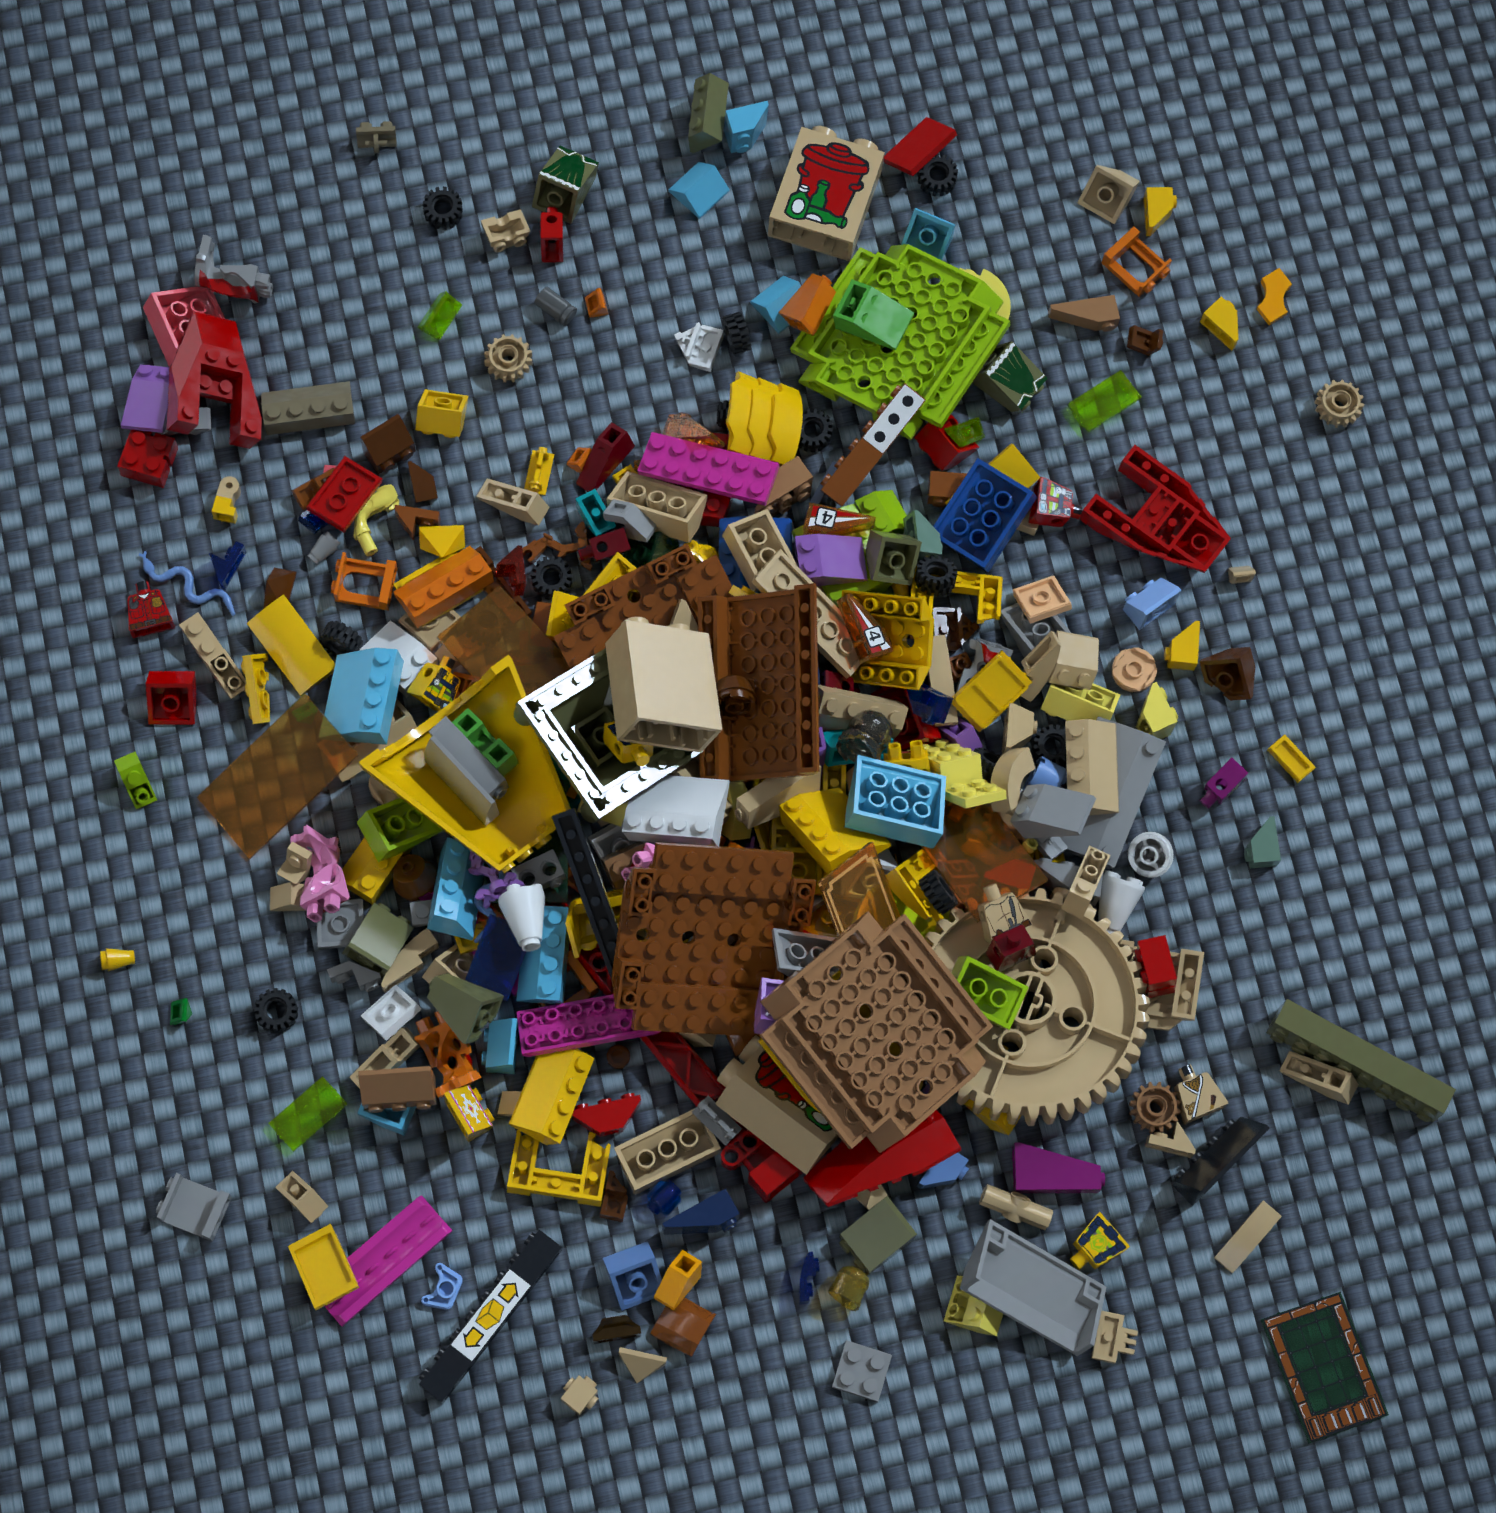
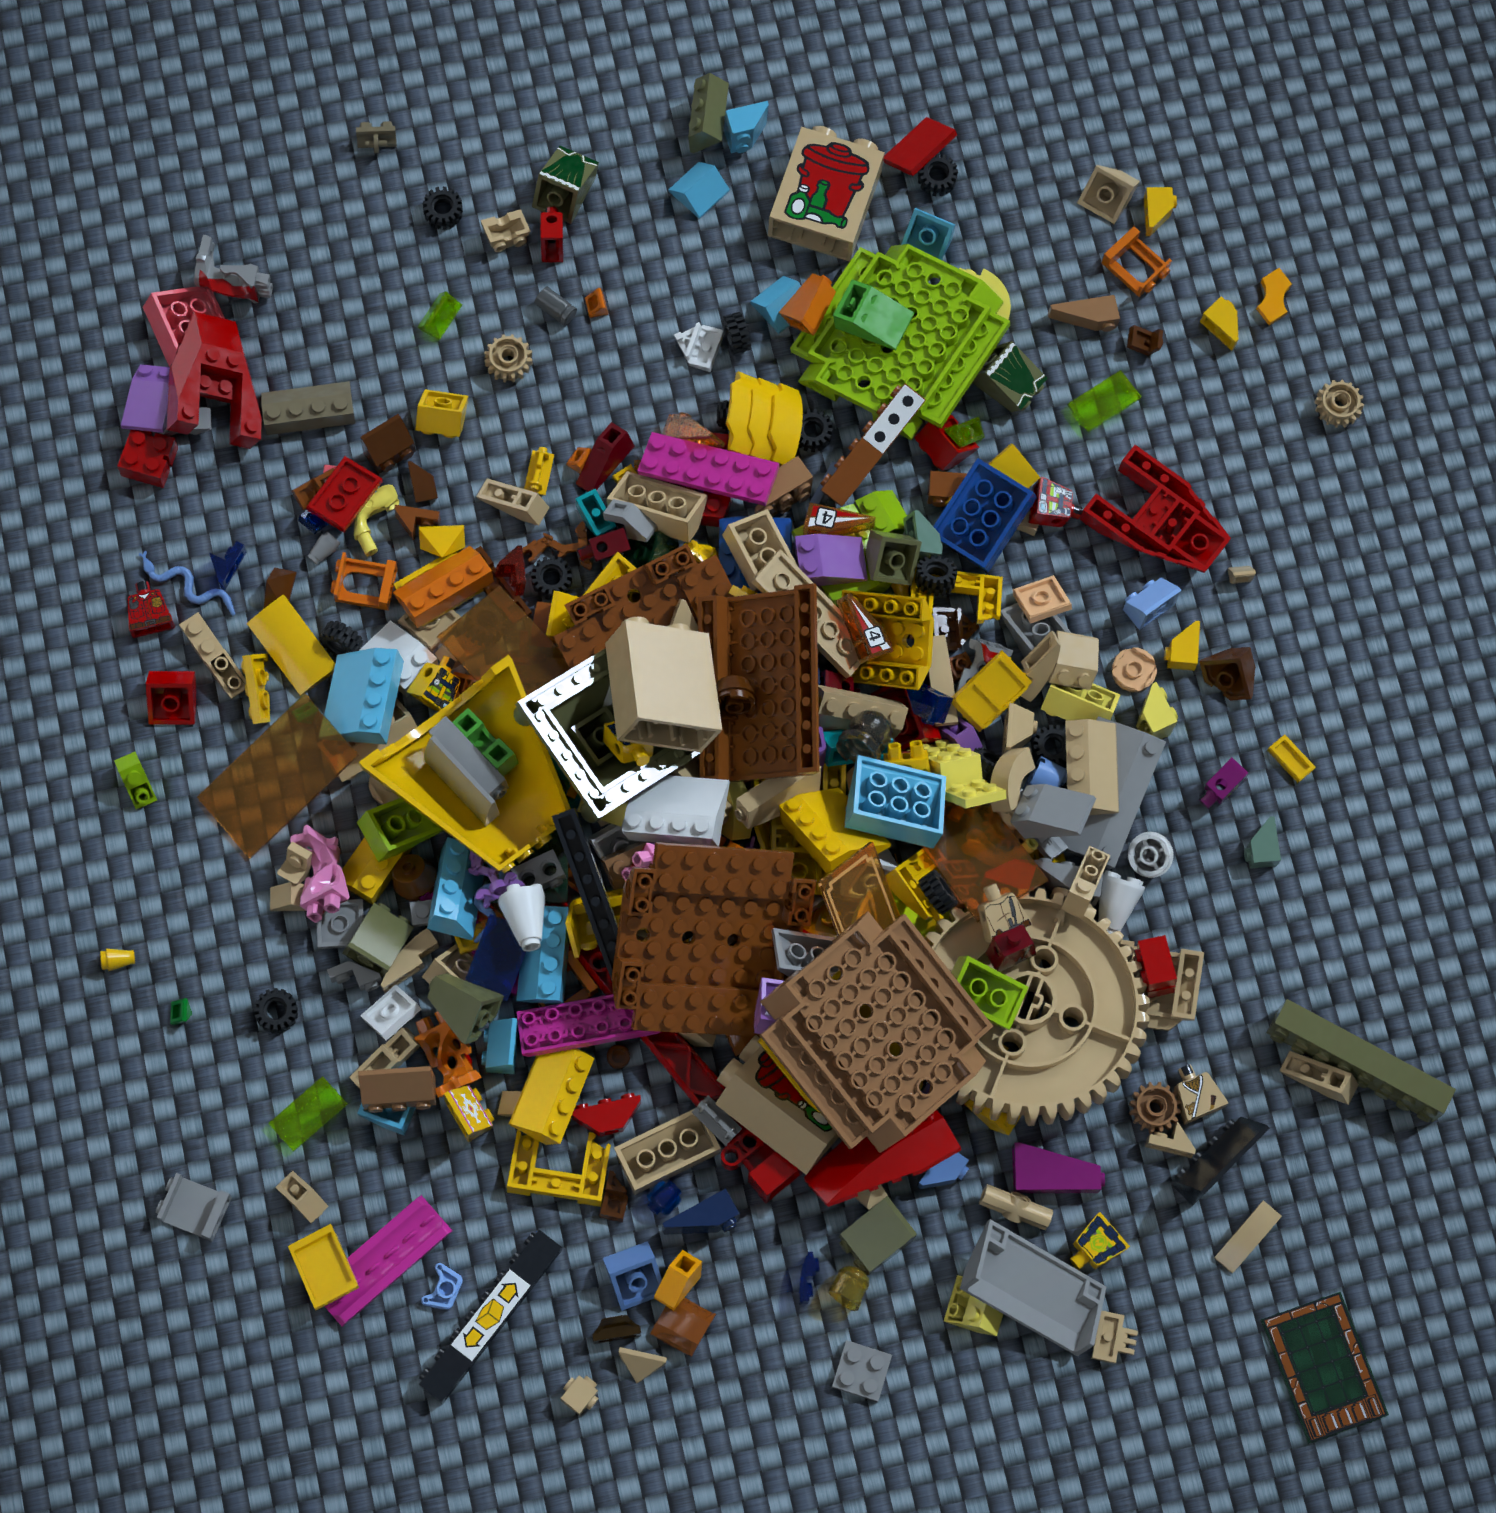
leg [212,476,241,524] -> none

